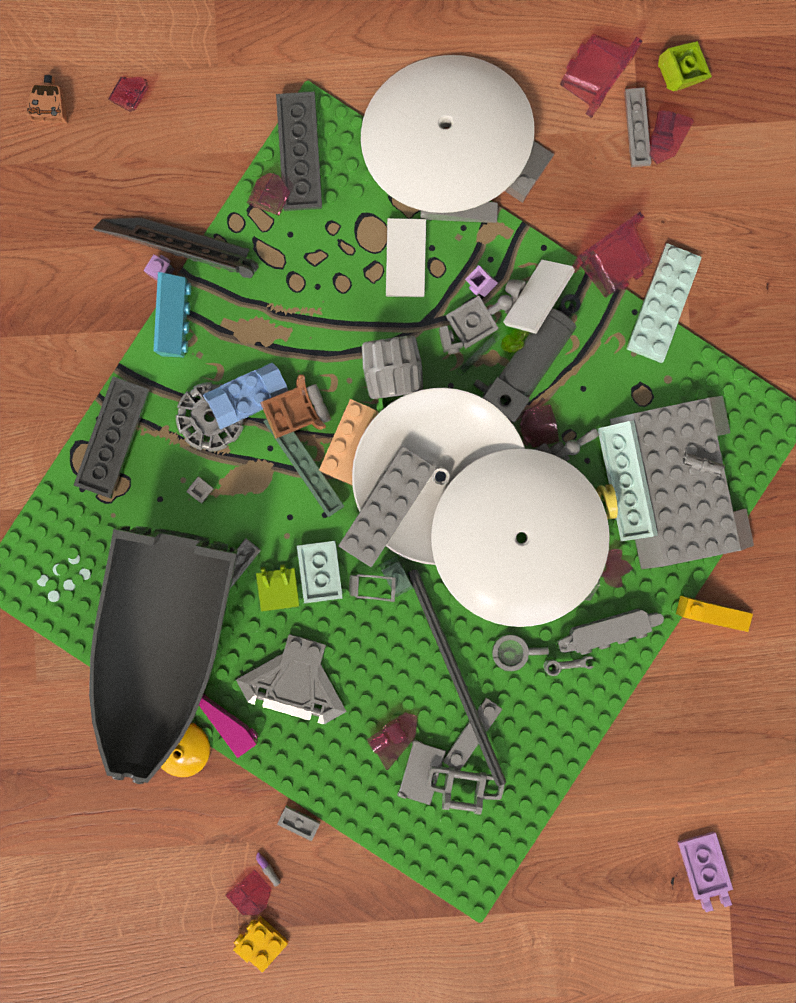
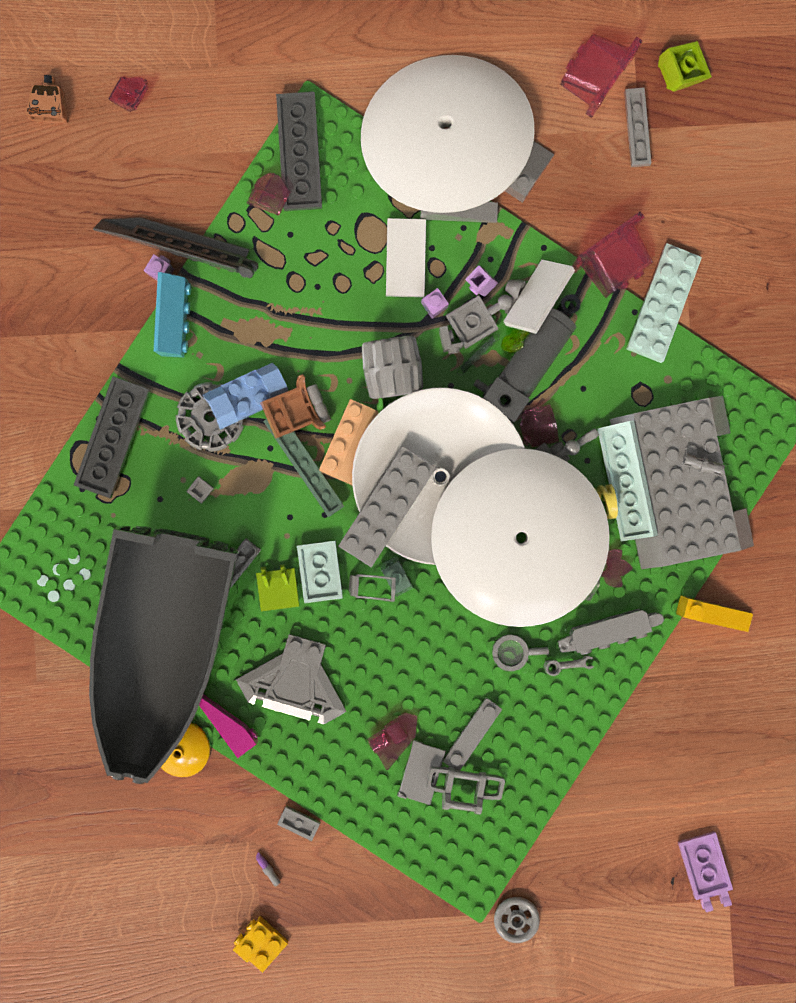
clear pink slope [225,869,271,915] -> none
dark grey axle [408,569,506,786] -> none
clear pink panel [649,111,694,164] -> none
none -> lavender brick [421,288,449,319]
none -> light grey plate [494,897,540,943]

